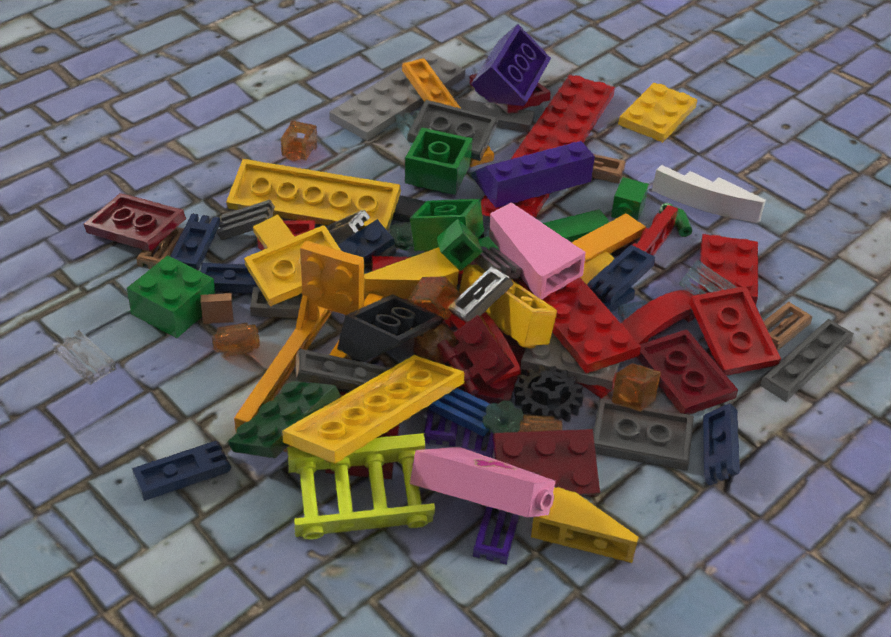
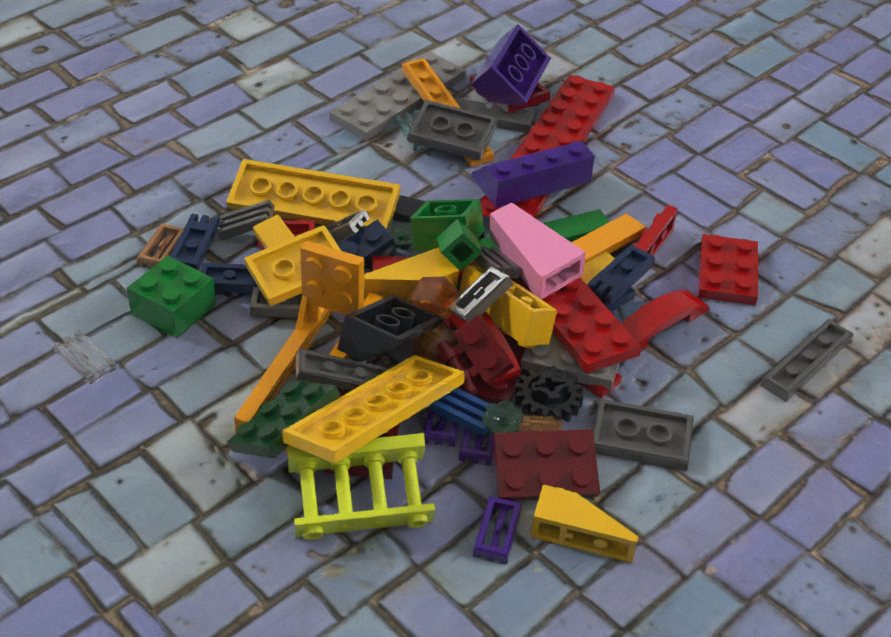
dark red plate [83,193,186,252] -> none
dark blue hinge [132,441,231,501] -> none
medium nougat tile [201,293,234,324] -> none
clear orange brick [212,322,260,358] -> none
clear orange brick [281,121,317,161] -> none
green brick [404,128,472,195] -> none
bright pink slope [410,447,555,518] -> none
medium nougat tile [592,154,626,184] -> none
green brick [611,177,649,221] -> none
clear orange brick [612,363,661,412] -> none
yellow plate [618,83,698,143] -> none
dark red plate [636,329,738,415] -> none
white slope [652,165,766,223] -> none
green arm [659,203,693,237] -> none
clear light blue tile [679,260,737,296] -> none
red plate [689,286,781,376] -> none
dark blue hinge [703,403,740,486] -> none
medium nougat tile [763,301,813,351] -> none

